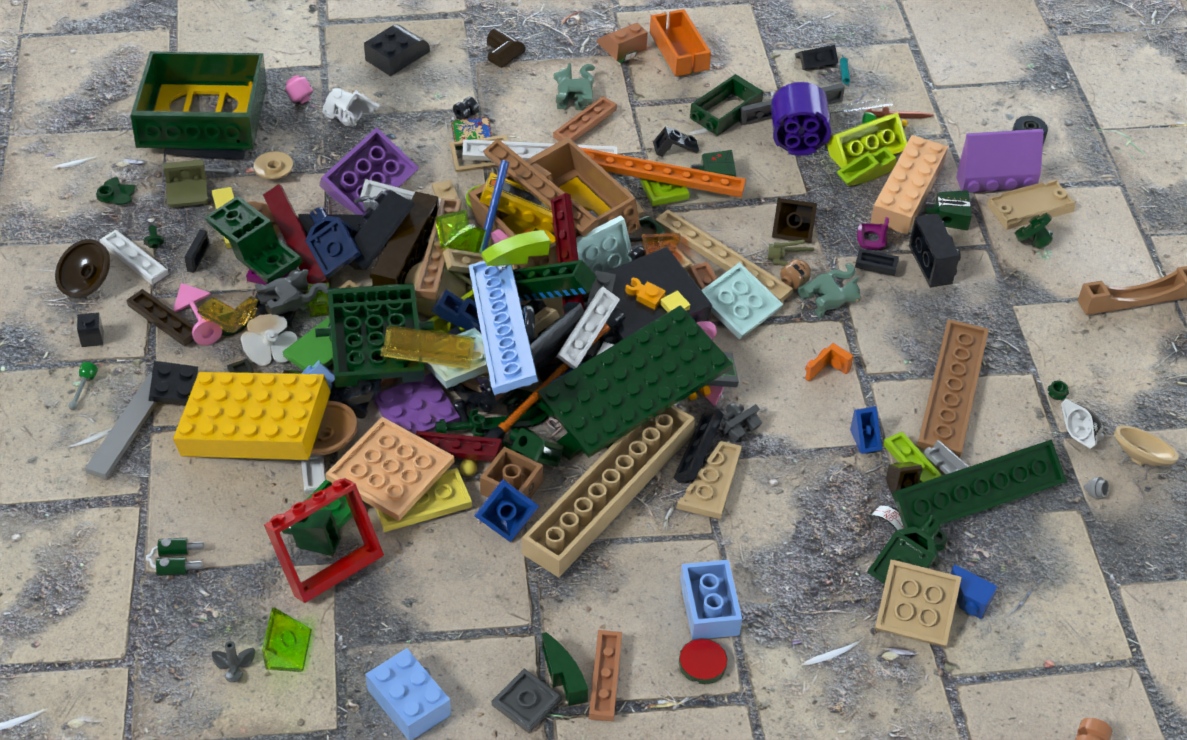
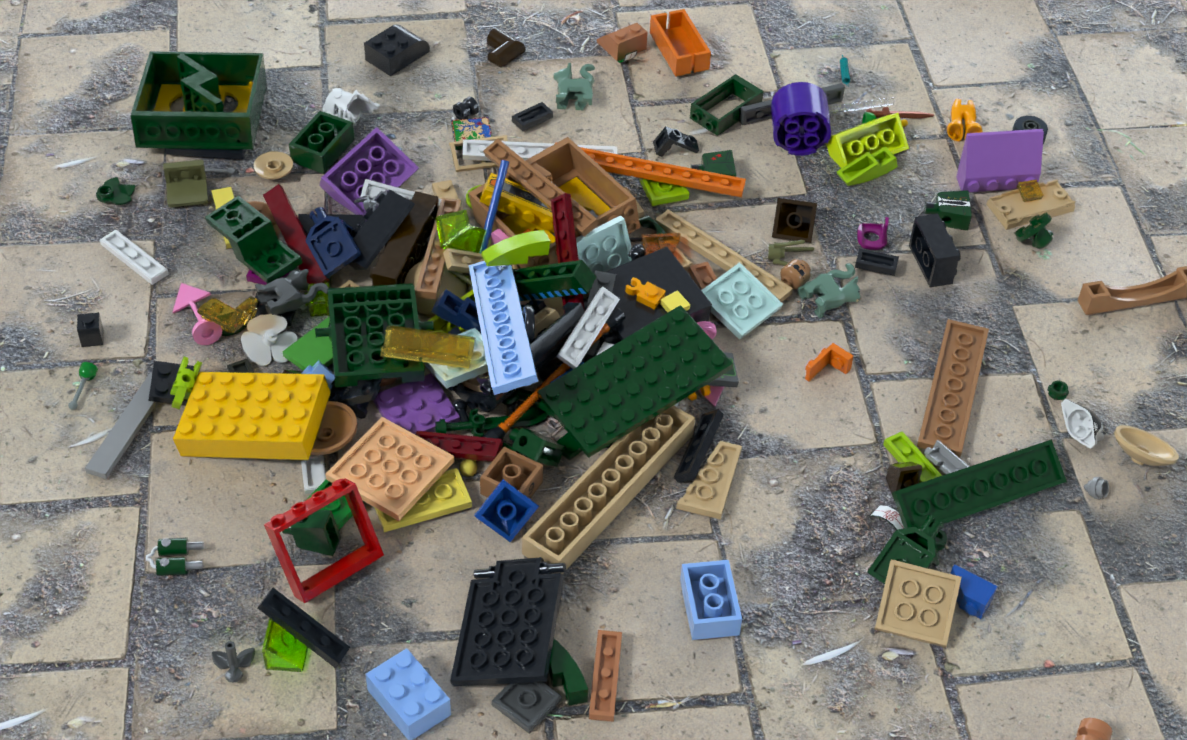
dark brown dish [55,239,110,298] -> none
dark brown plate [126,289,194,347] -> none
dark green plate [143,225,164,248] -> none
black tile [184,229,210,273] -> none
bright pink head [285,75,313,104] -> none
nougat plate [553,96,617,142] -> none
red tile [679,638,728,685] -> none
dark grey hips [720,403,762,442] -> none
black panel [795,45,839,70] -> none
blue slope [850,406,882,454] -> none
light nougat brick [870,135,948,235] -> none
none -> lime hinge [170,356,202,410]
none -> dark green bracket [177,54,224,112]
none -> black plate [257,587,350,668]
none -> dark green brick [289,111,355,174]
none -> black plate [450,557,566,687]
none -> black piece [512,102,553,132]
none -> light orange piece [947,99,983,142]
none -> clear yellow tile [1017,179,1044,202]

